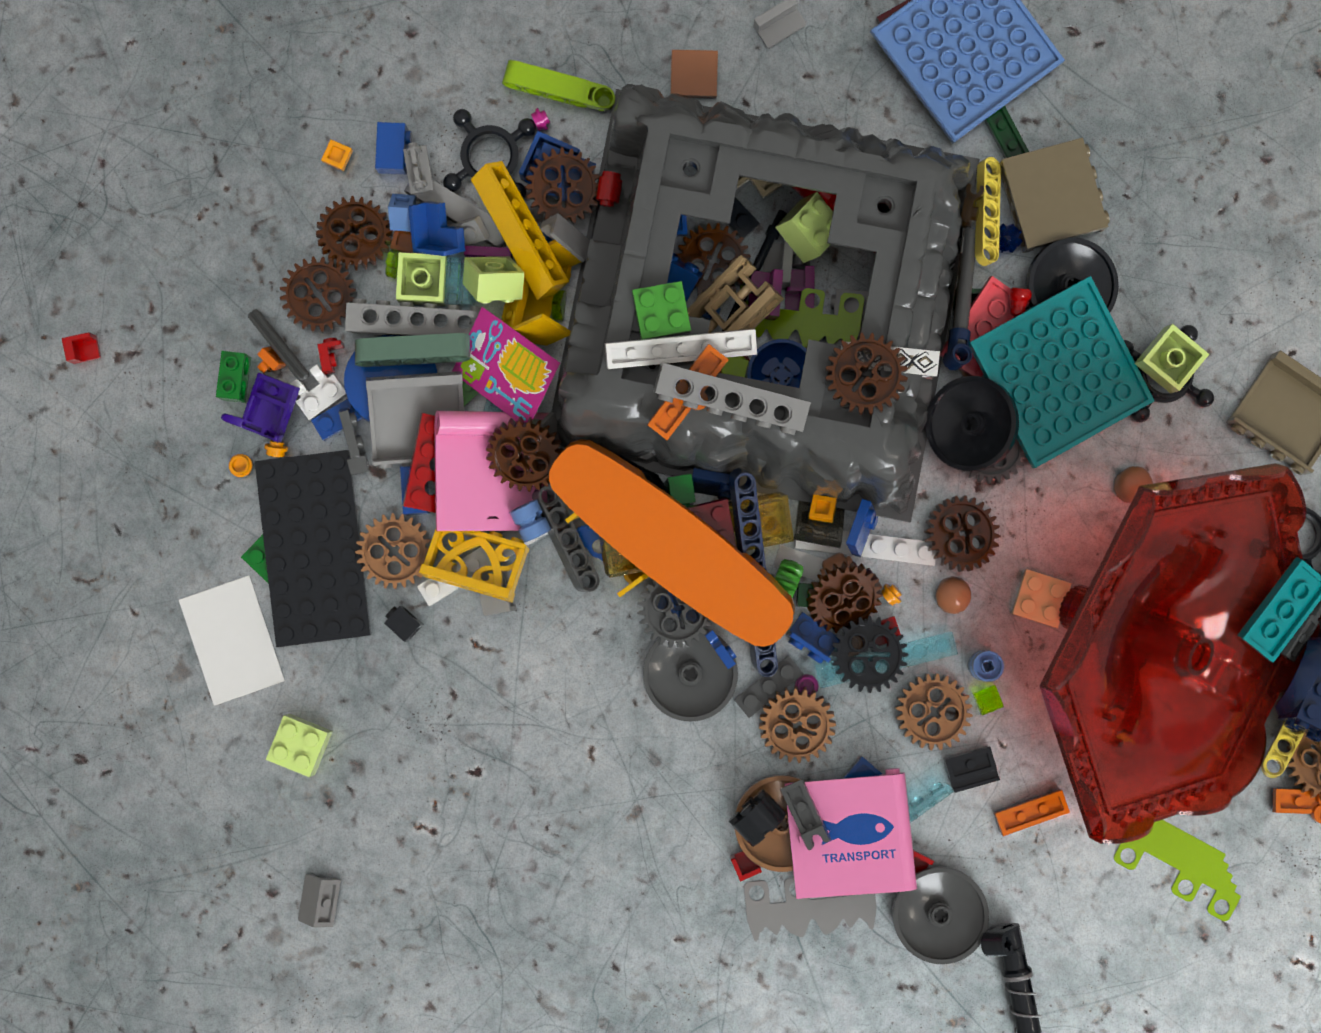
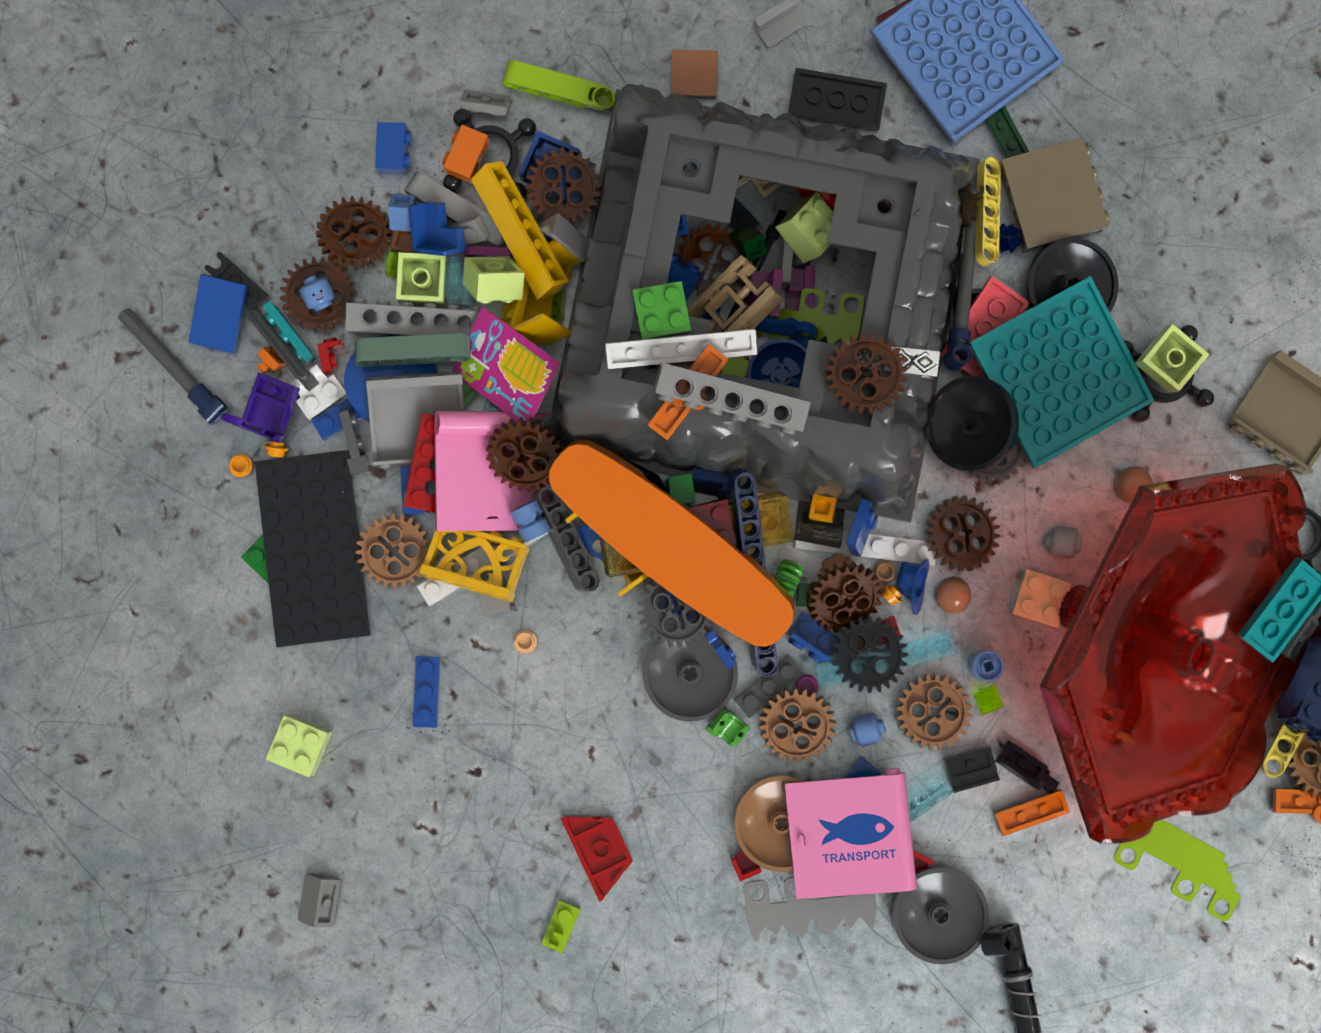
red panel [62,332,101,364] -> none
white sticker [179,575,285,706] -> none
green brick [216,351,251,403] -> none
light orange plate [321,139,353,171] -> none
black brick [384,606,424,642] -> none
light grey hinge [403,143,434,195] -> none
dark pink plate [531,108,550,131] -> none
red brick [596,171,623,207] -> none
black brick [729,789,786,847] -> none
dark grey plate [780,779,831,850] -> none
red piece [1009,287,1032,316] -> none
none -> dark grey piece [118,308,230,425]
none -> blue tile [188,274,248,353]
none -> black plate [204,252,269,311]
none -> teal plate [263,301,317,364]
none -> medium blue head [299,275,335,312]
none -> blue plate [413,656,441,728]
none -> orange brick [442,125,490,184]
none -> light grey plate [460,90,510,116]
none -> light nougat plate [514,630,537,654]
none -> lime plate [541,899,581,954]
none -> red wing [560,816,633,902]
none -> bright green piece [705,707,750,747]
none -> dark green panel [729,224,767,262]
none -> blue piece [755,317,819,346]
none -> black plate [788,68,887,131]
none -> medium blue head [849,713,886,746]
none -> medium nougat plate [873,560,896,584]
none -> blue piece [897,559,929,615]
none -> black hinge [995,740,1060,793]
none -> light grey head [1046,526,1082,558]

